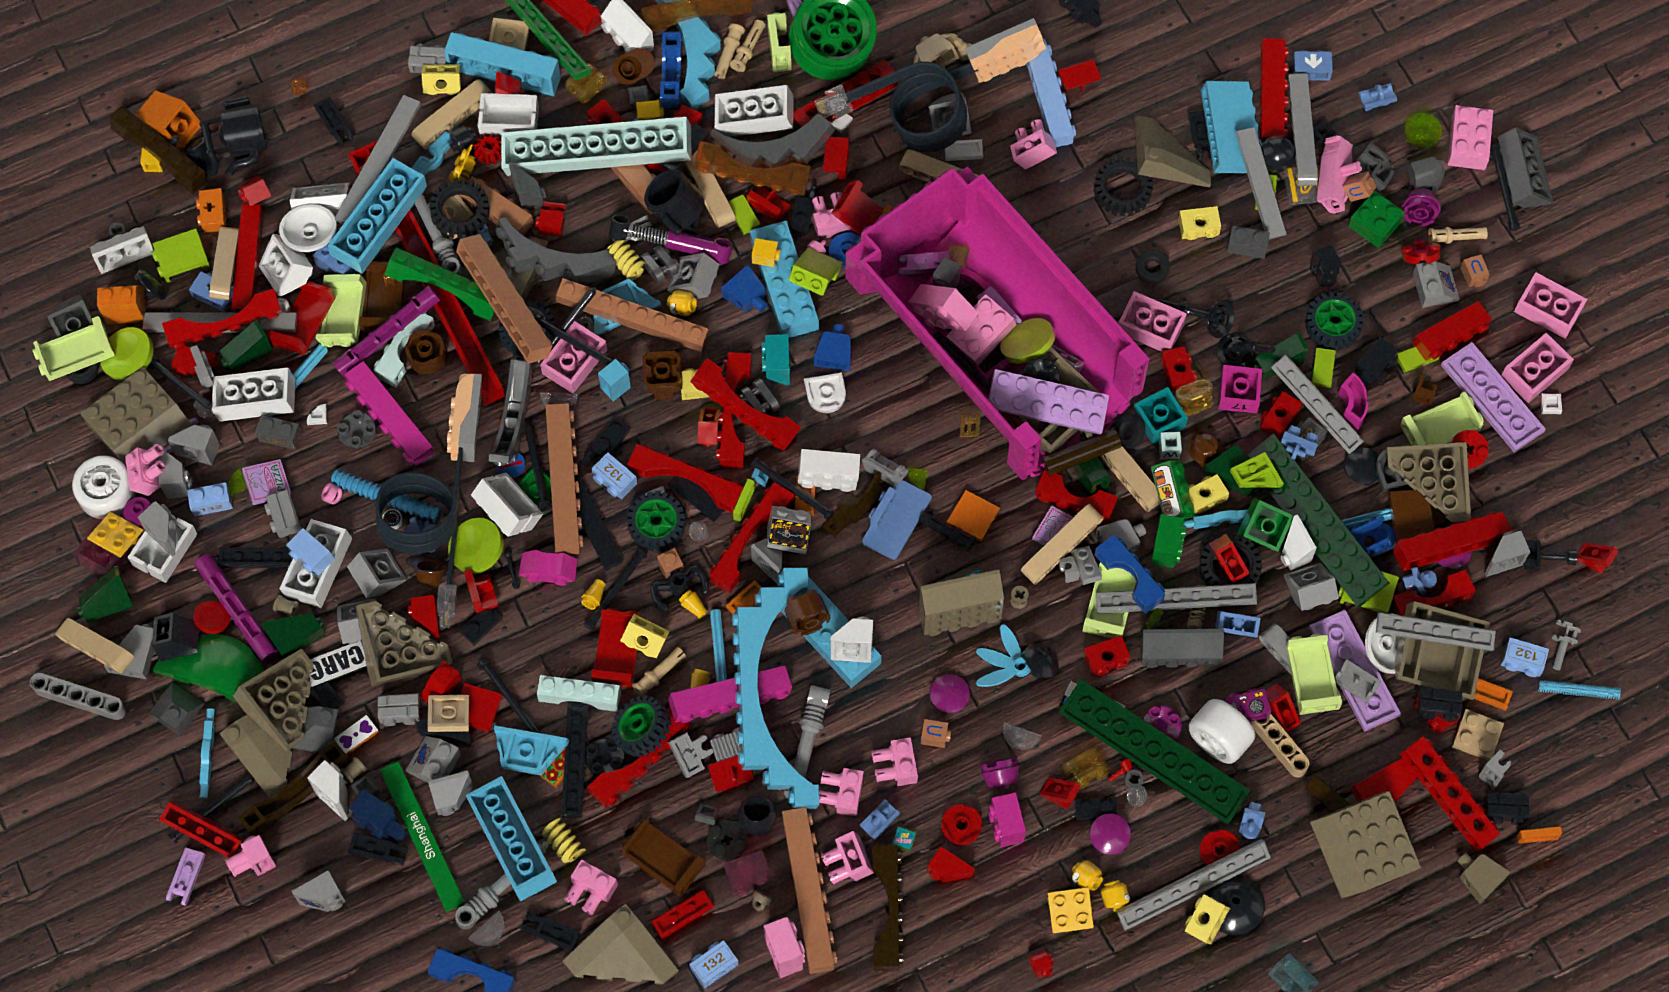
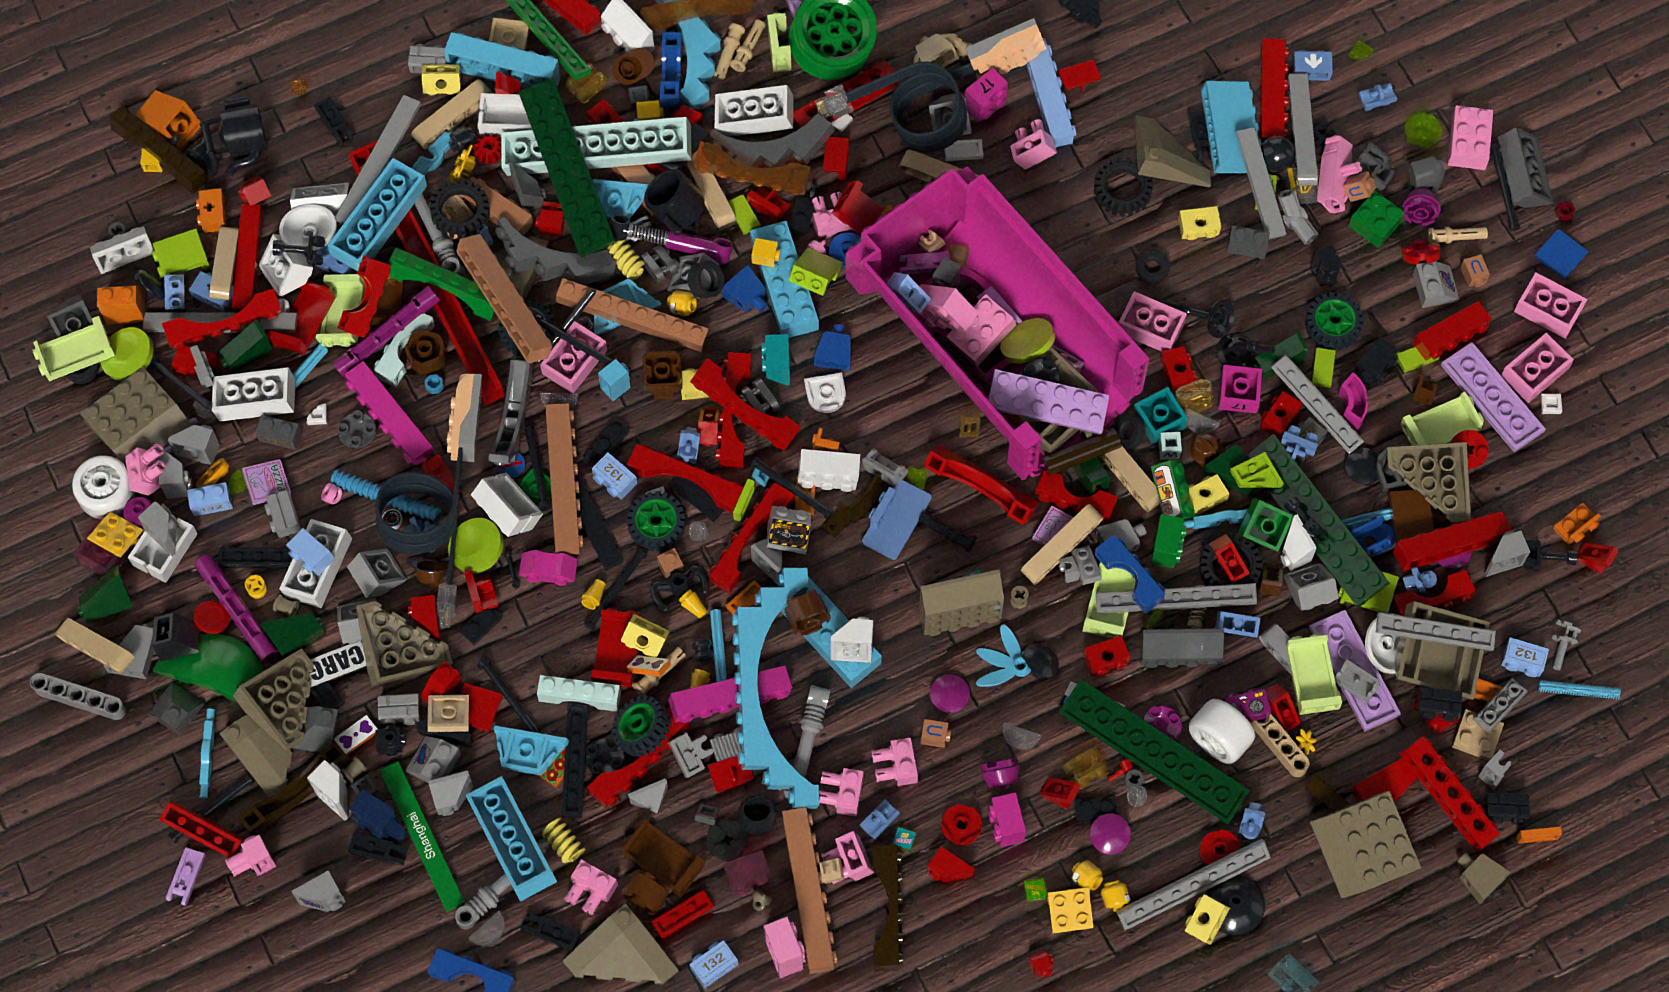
orange tile [947,490,1000,542] -> none
none -> medium blue hips [164,274,185,309]
none -> light orange plate [196,458,229,488]
none -> yellow wheel [245,575,267,599]
none -> black bar [272,235,325,265]
none -> red arch [337,256,391,338]
none -> black brick [375,726,406,756]
none -> red slope [422,454,461,494]
none -> dark azure tile [425,374,444,394]
none -> dark green plate [518,77,616,258]
none -> medium azure wing [592,179,648,219]
none -> reddish brown brick [621,869,670,915]
none -> tile [627,655,671,677]
none -> light grey slope [628,778,668,813]
none -> medium blue hips [677,427,701,464]
none -> black tyre [687,261,724,299]
none -> black wheel [692,639,714,662]
none -> orange bracket [812,428,840,452]
none -> tan tile [819,858,844,884]
none -> light blue brick [886,272,931,314]
none -> tan tile [918,229,945,253]
none -> red arch [923,444,1039,525]
none -> dark pink brick [965,68,1008,122]
none -> clear neon green tile [1023,878,1047,902]
none -> clear plate [1184,407,1220,434]
none -> reddish brown slope [1259,564,1283,596]
none -> light grey piece [1278,189,1319,244]
none -> black bar [1284,497,1328,544]
none -> yellow plant [1296,729,1316,755]
none -> clear neon green tile [1348,40,1375,59]
none -> light grey tile [1473,678,1528,733]
none -> blue tile [1534,229,1589,280]
none -> orange bracket [1553,503,1601,545]
none -> dark red tile [1555,201,1575,221]

